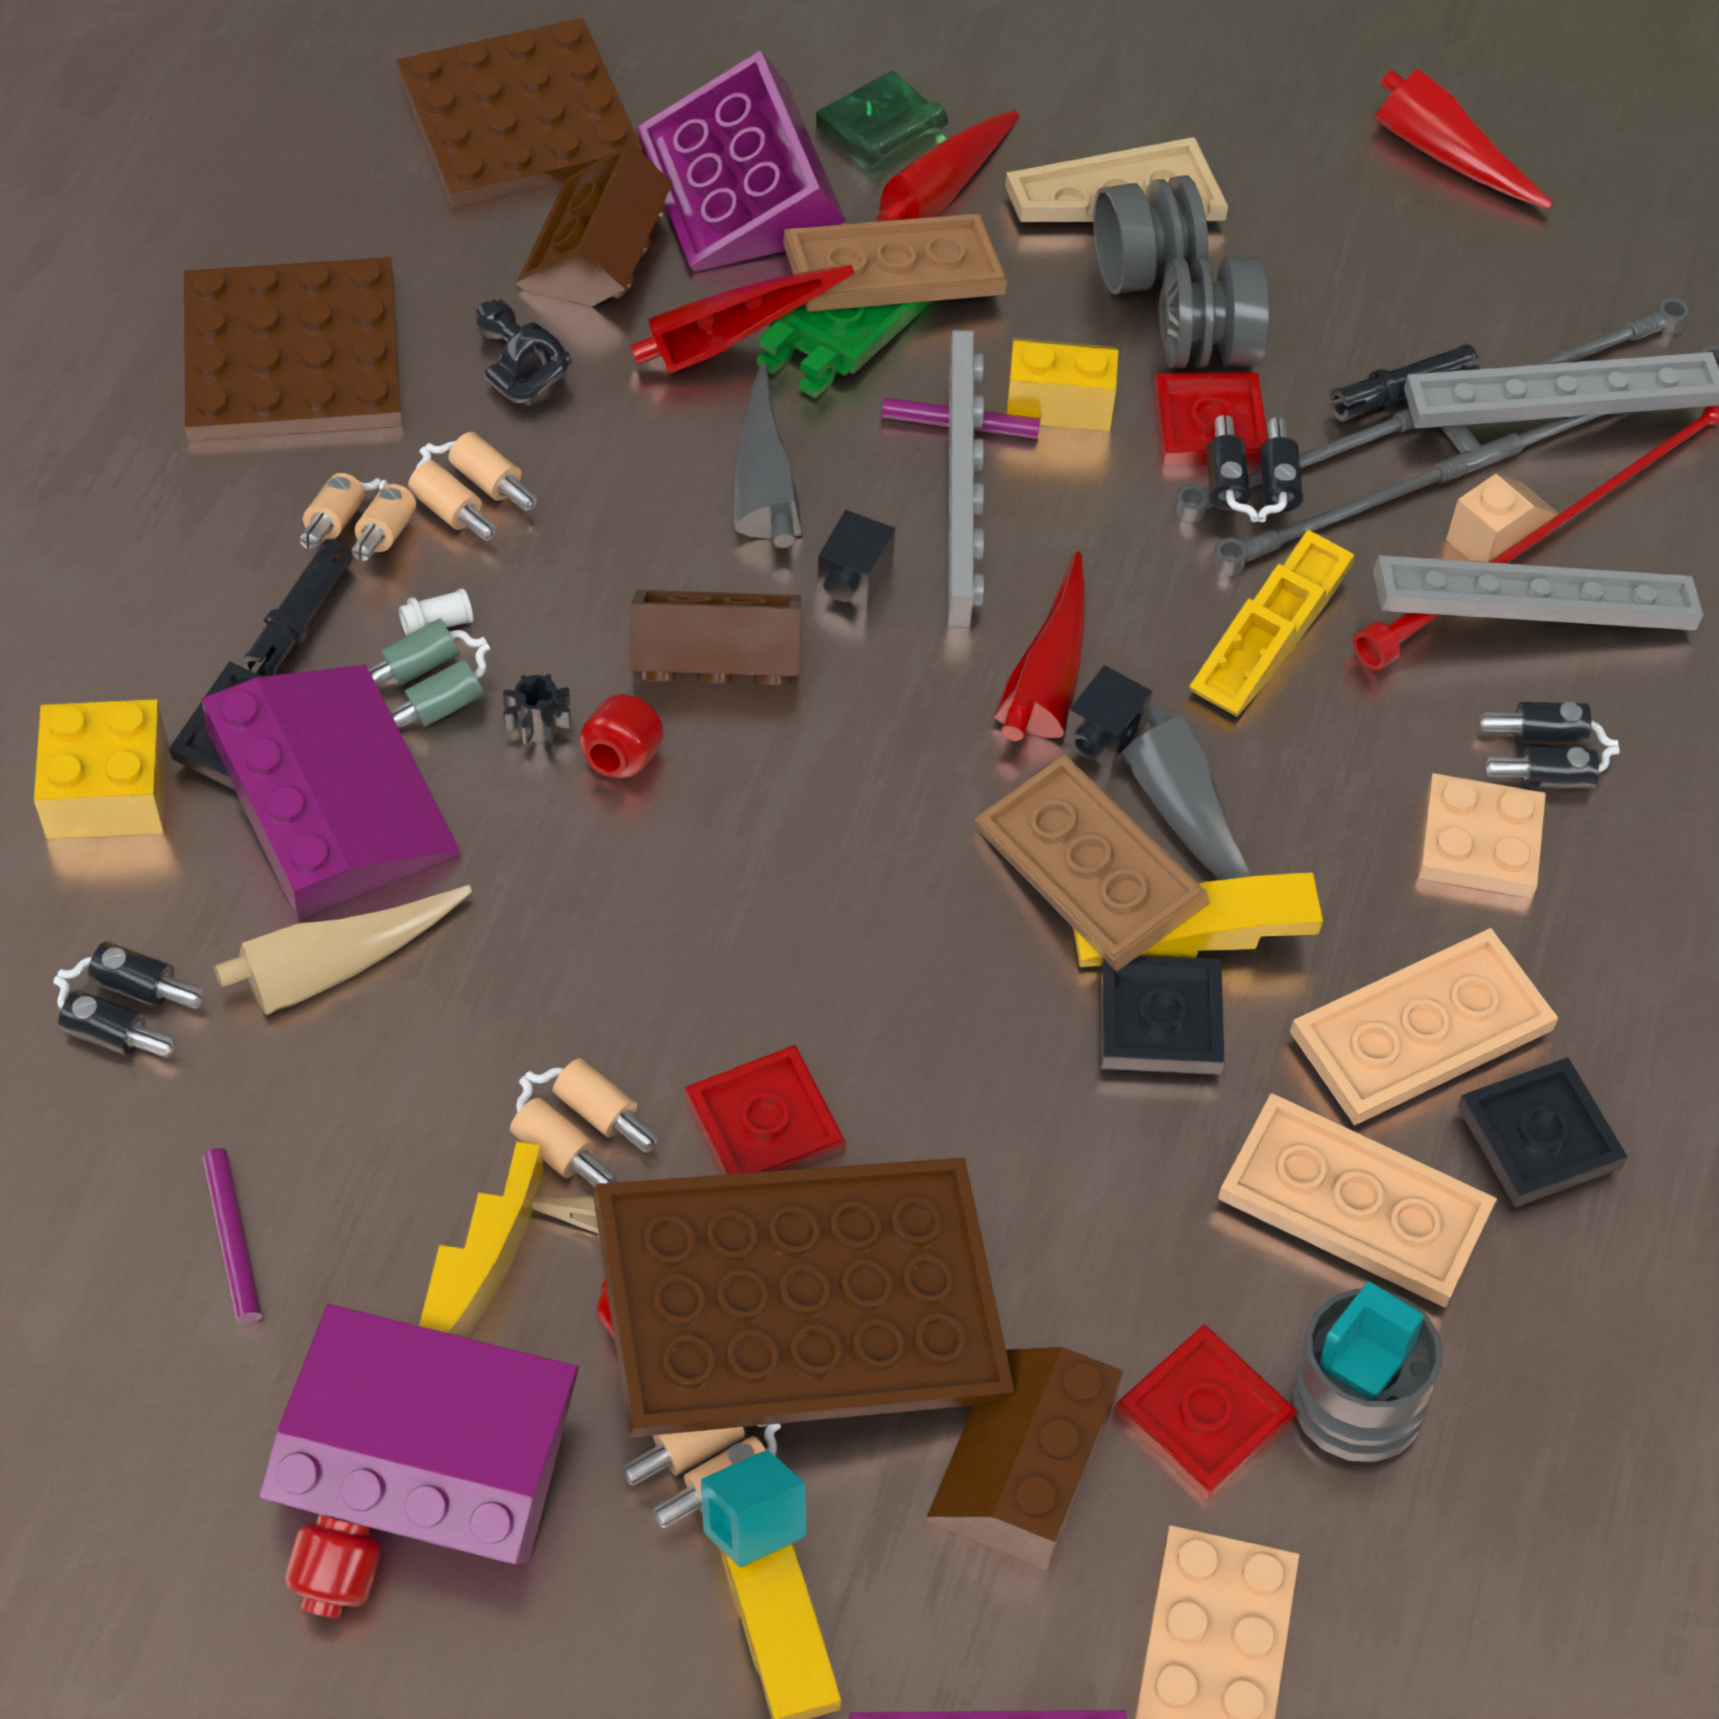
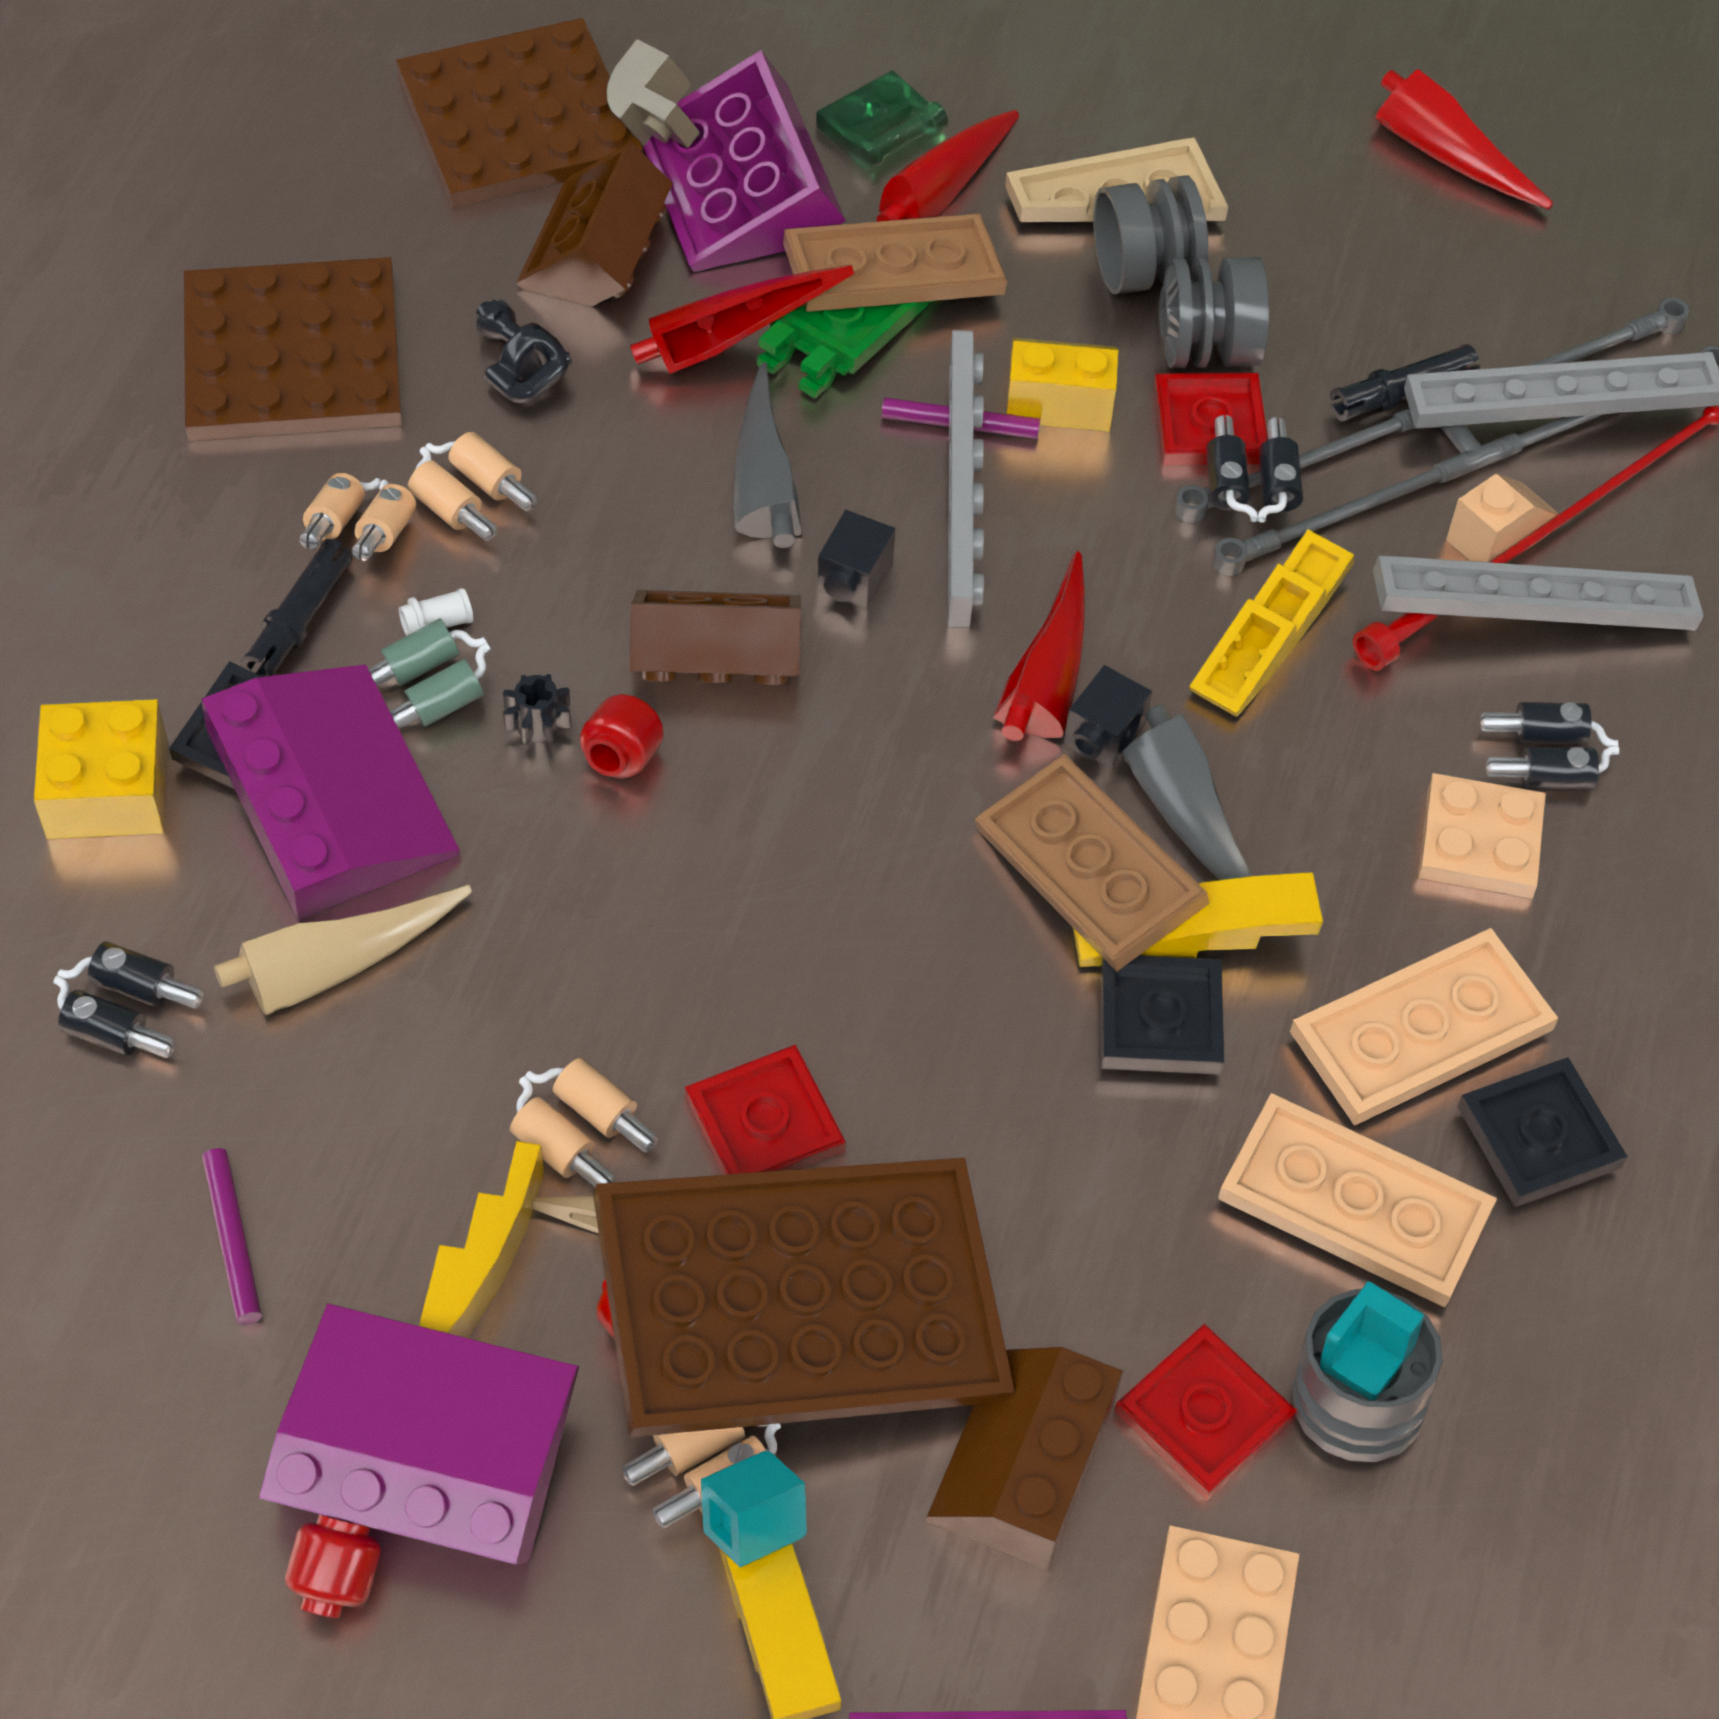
none -> dark tan brick [607,39,700,148]

